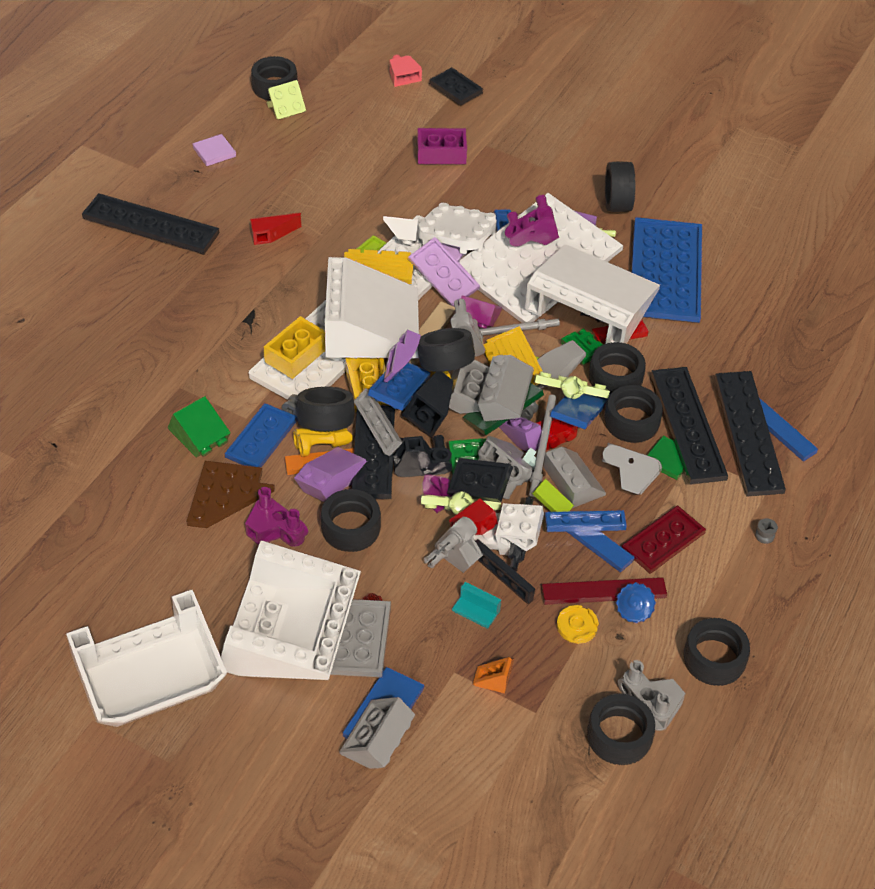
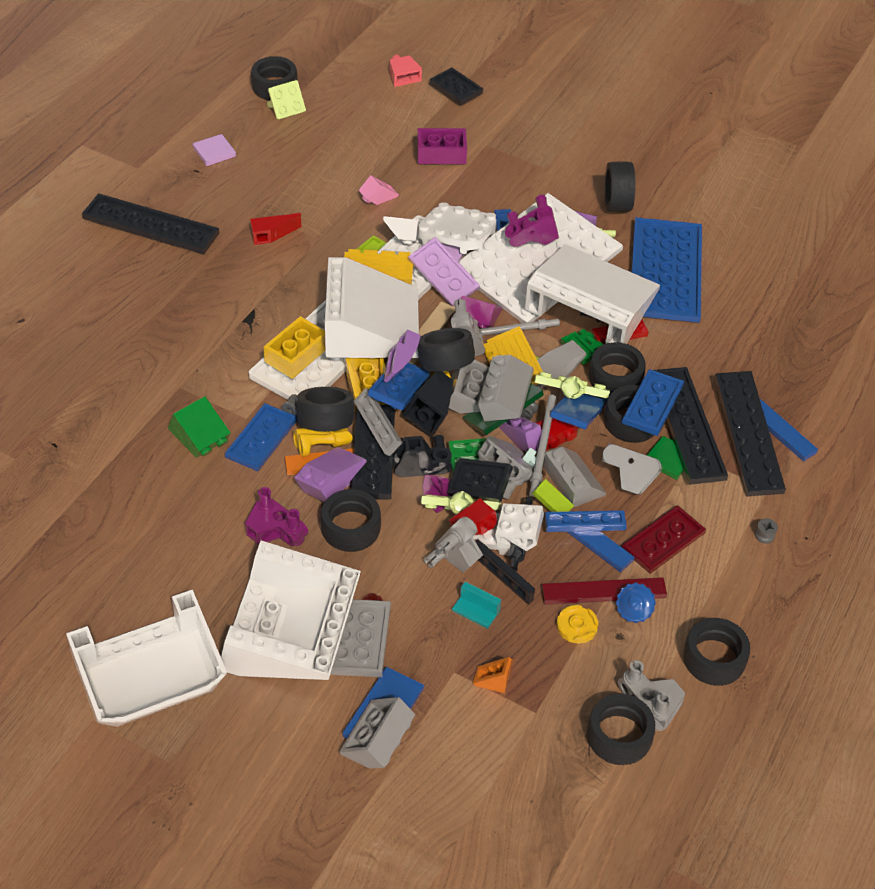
reddish brown wing [187,460,275,528] -> none
none -> bright pink slope [359,175,399,205]
none -> blue tile [622,369,684,436]

